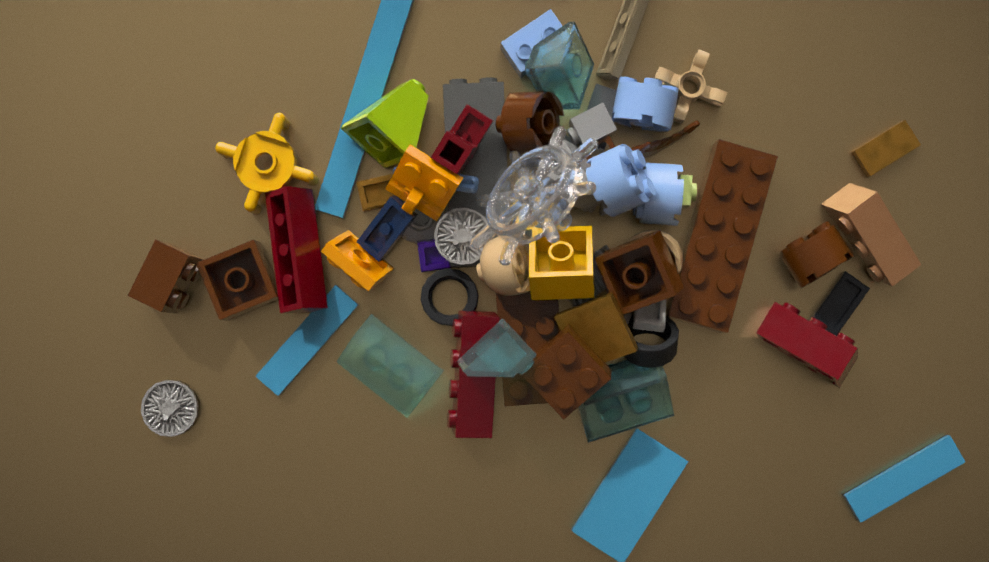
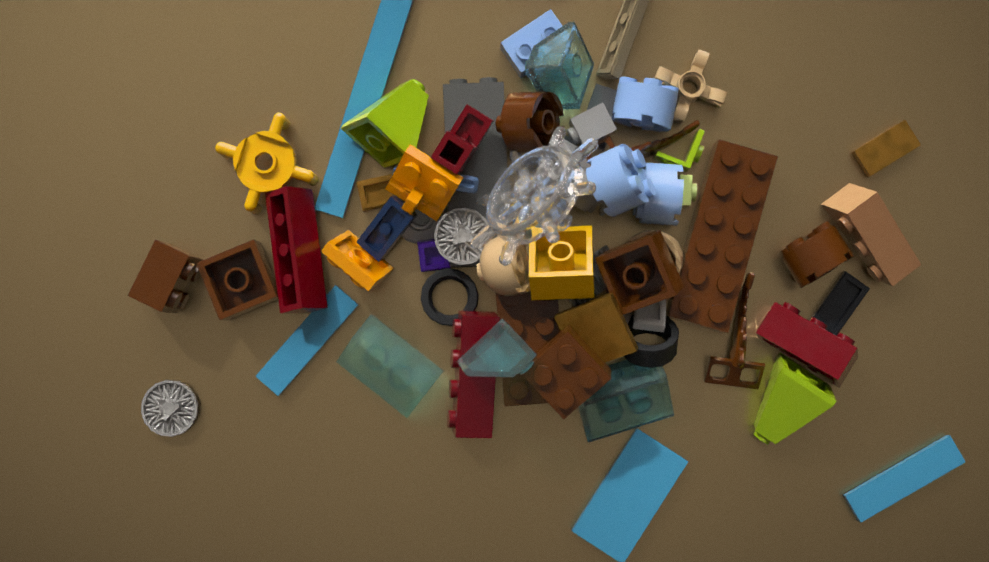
none -> lime bracket [653,129,705,172]
none -> reddish brown piece [704,272,765,389]
none -> lime slope [754,352,837,445]

